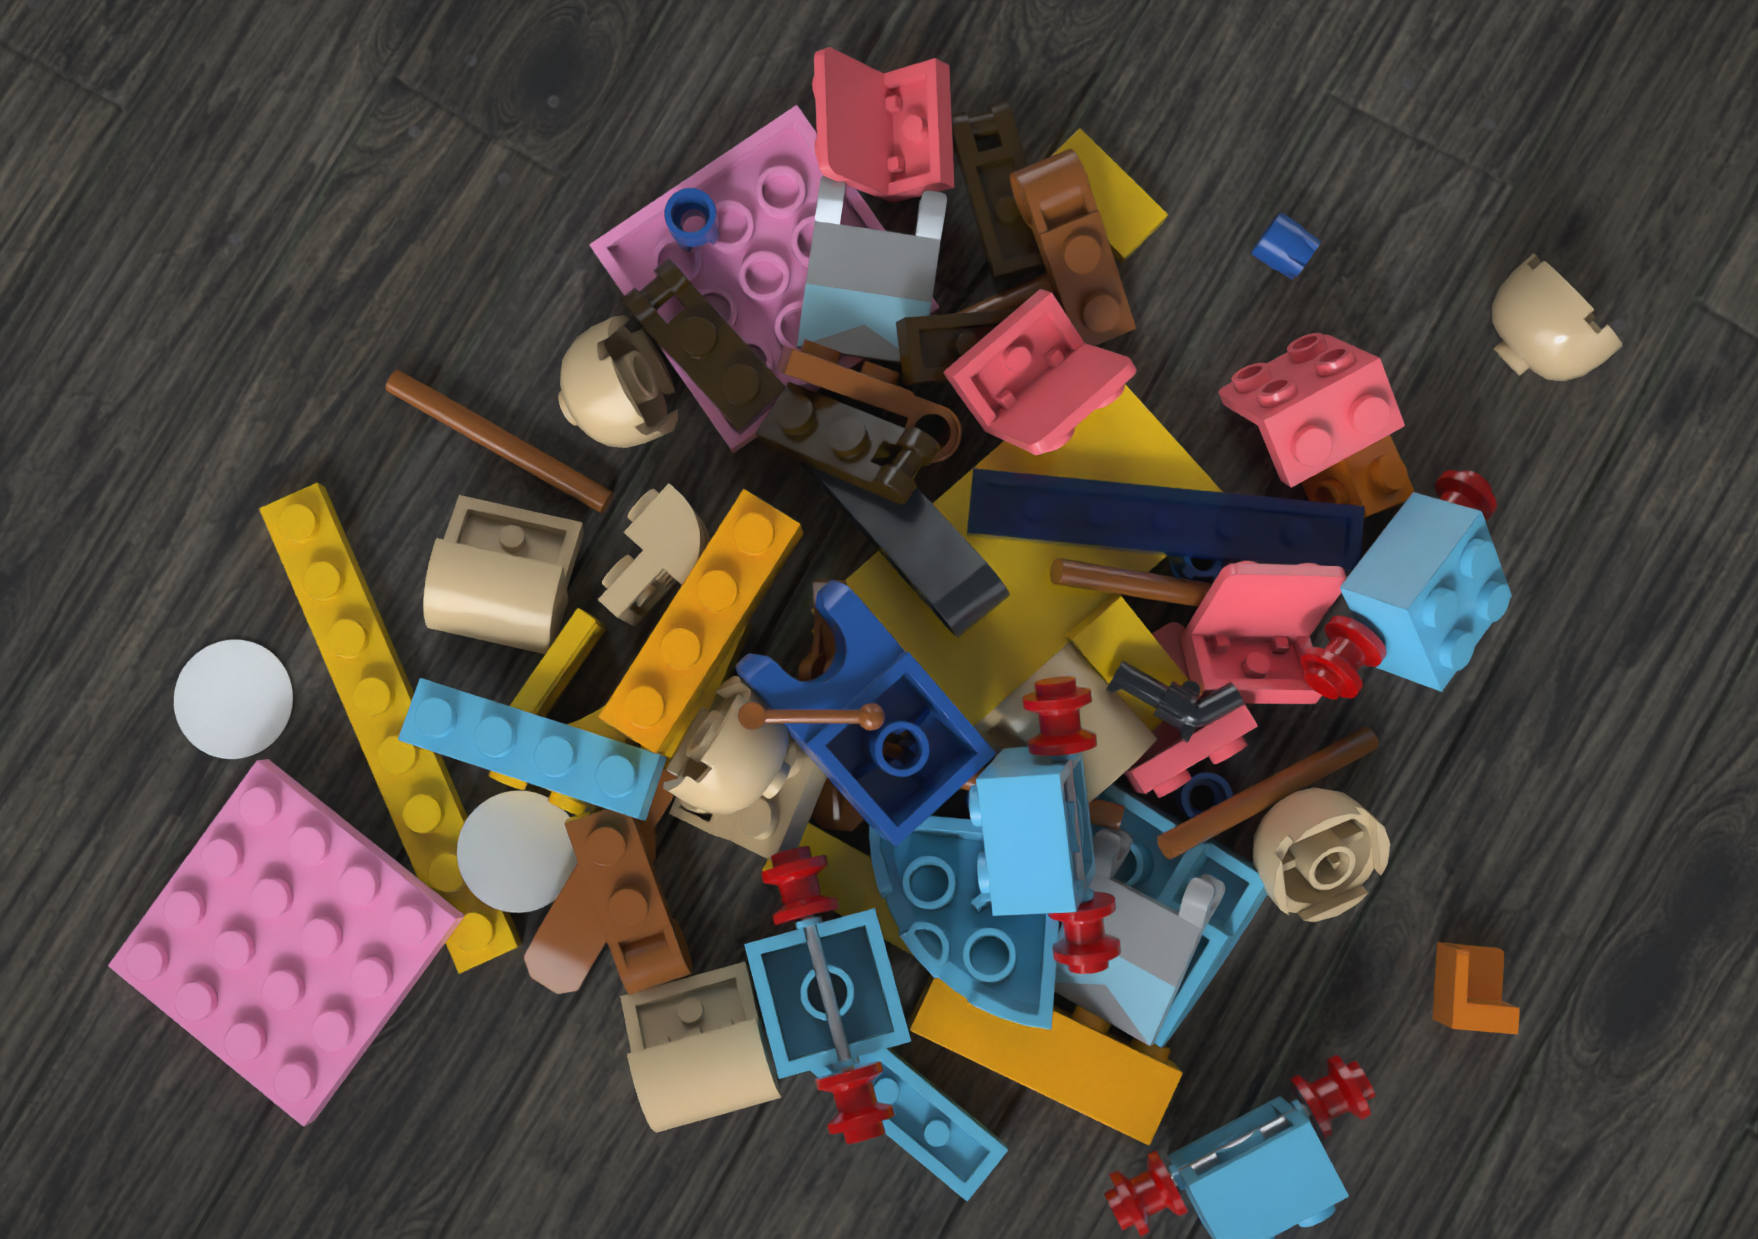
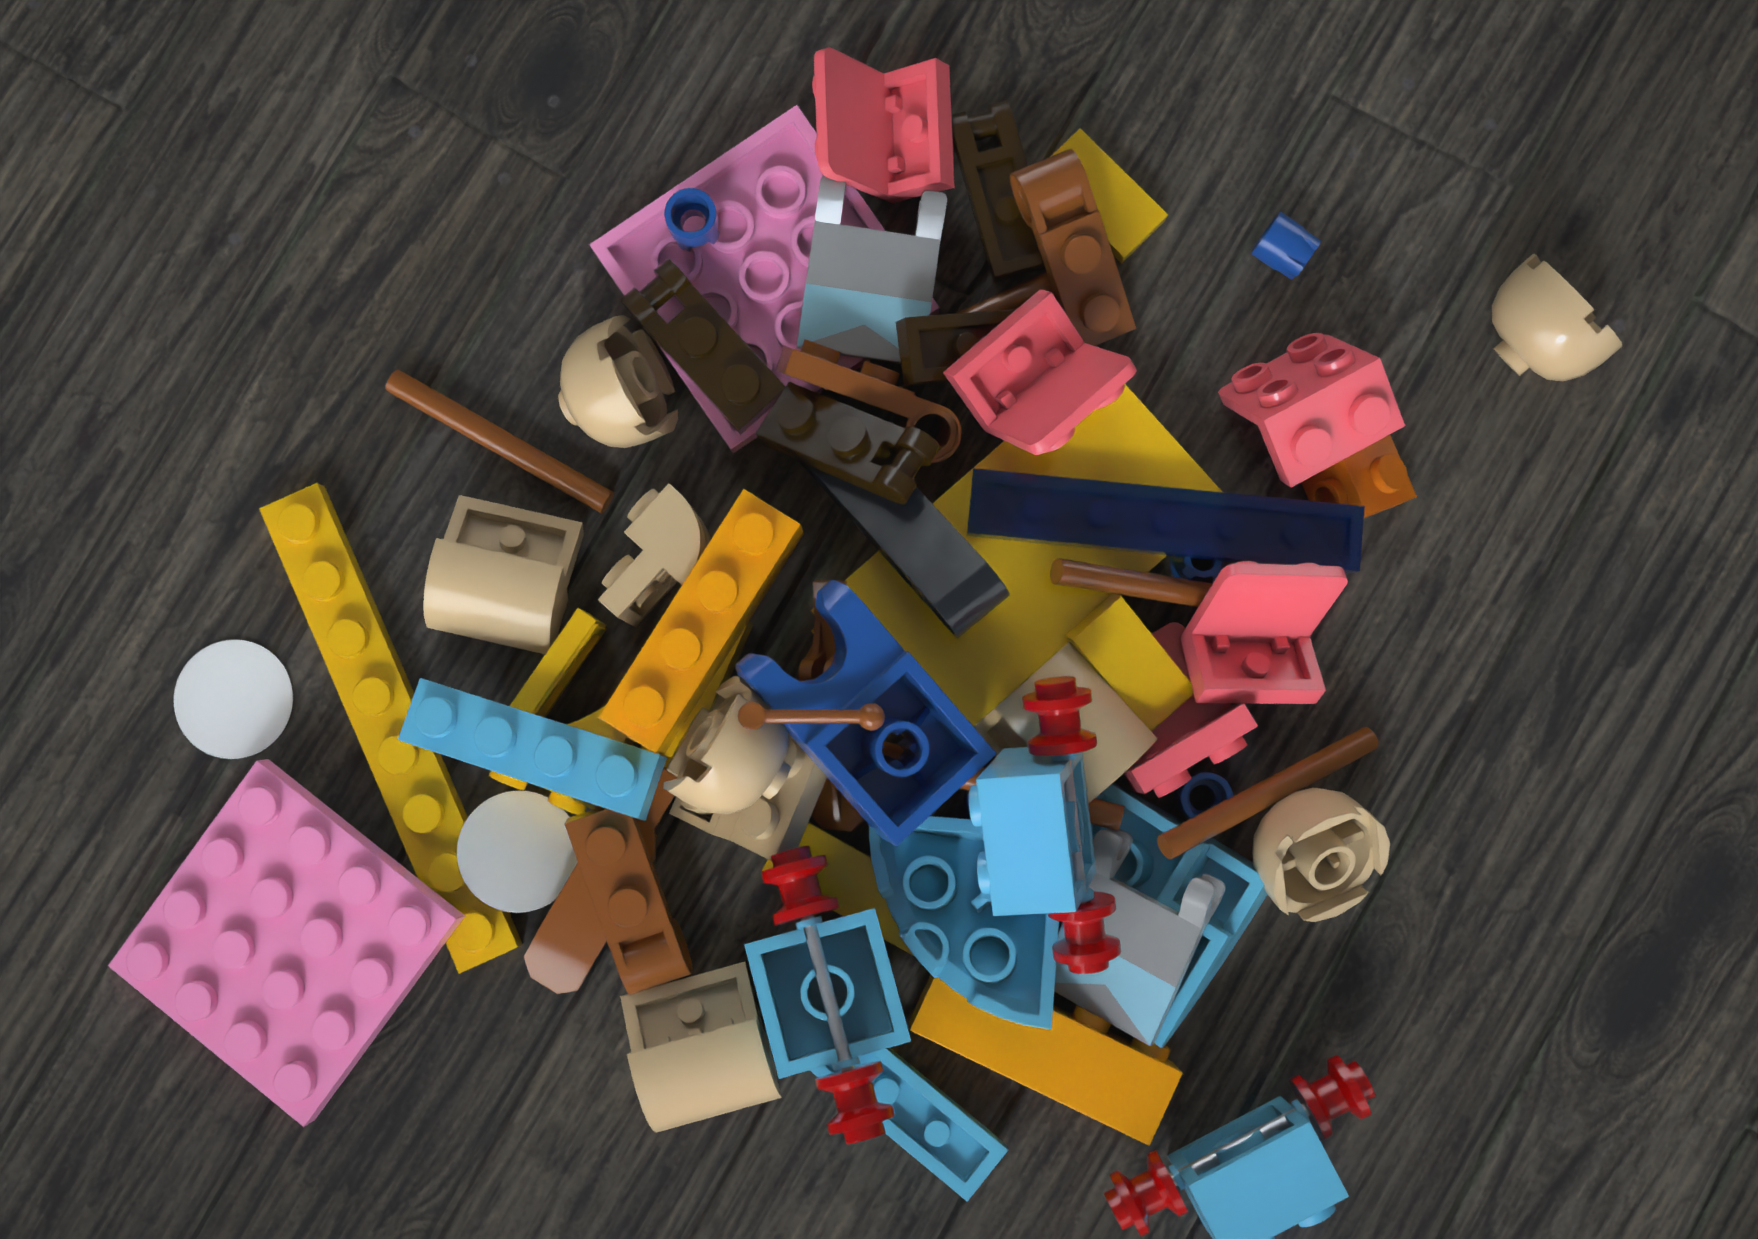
black piece [1106,660,1244,743] -> none
medium azure brick [1300,470,1512,699] -> none
orange panel [1432,942,1520,1034] -> none

